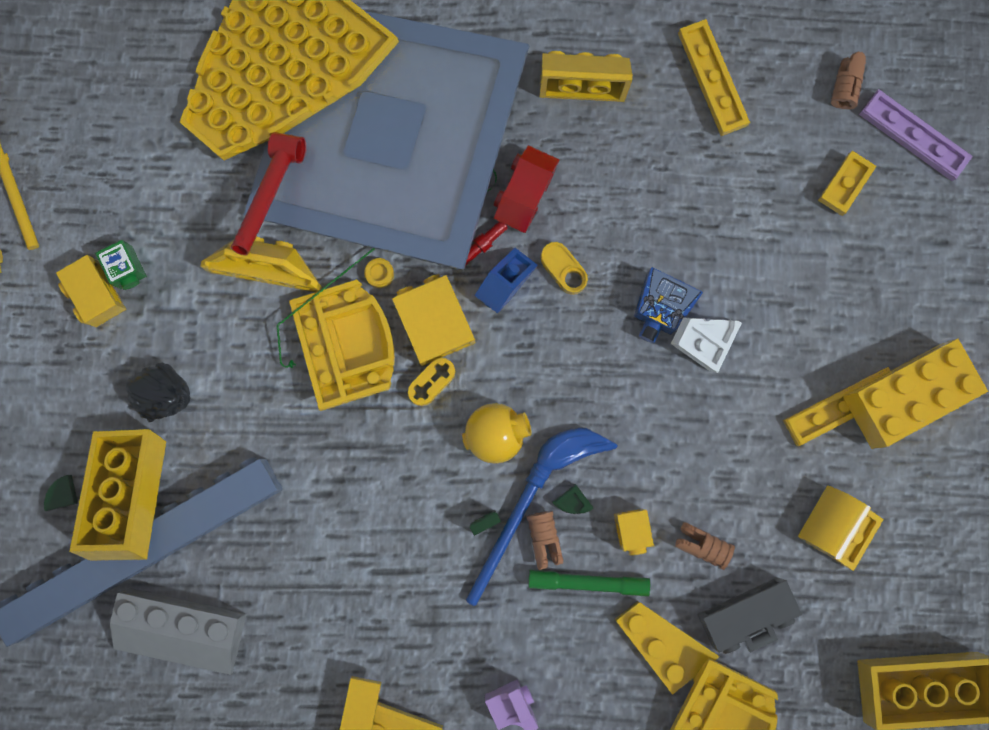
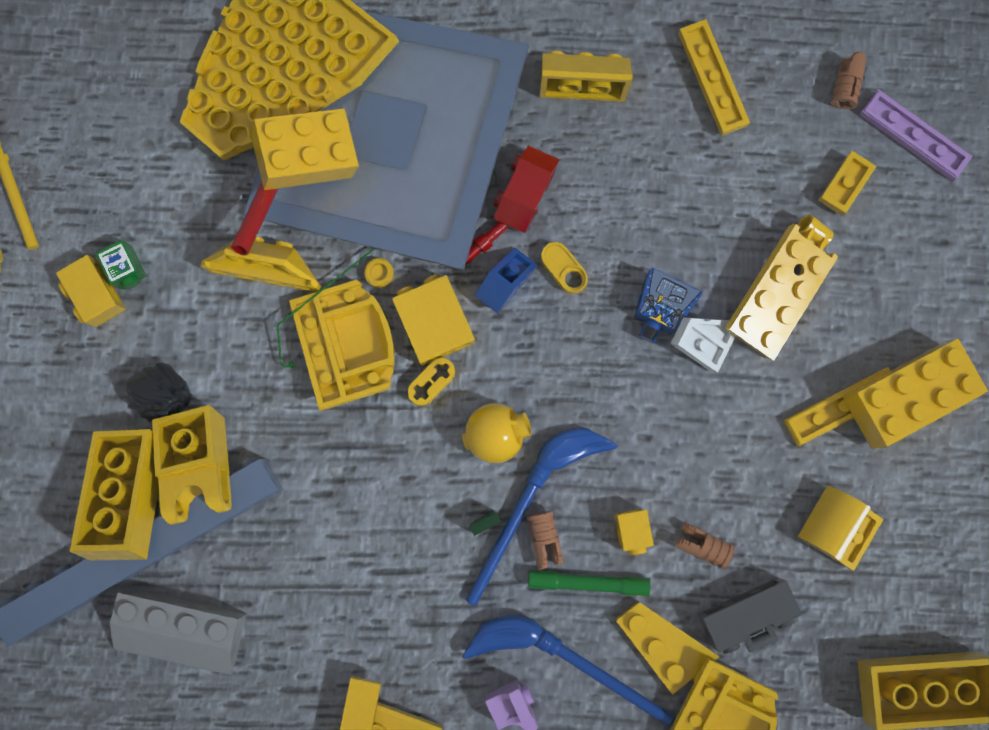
dark green tile [44,475,78,511] -> none
dark green tile [552,484,594,514] -> none
none -> yellow brick [152,405,232,525]
none -> yellow brick [250,108,359,190]
none -> blue piece [462,615,674,726]
none -> yellow hinge [725,214,839,360]

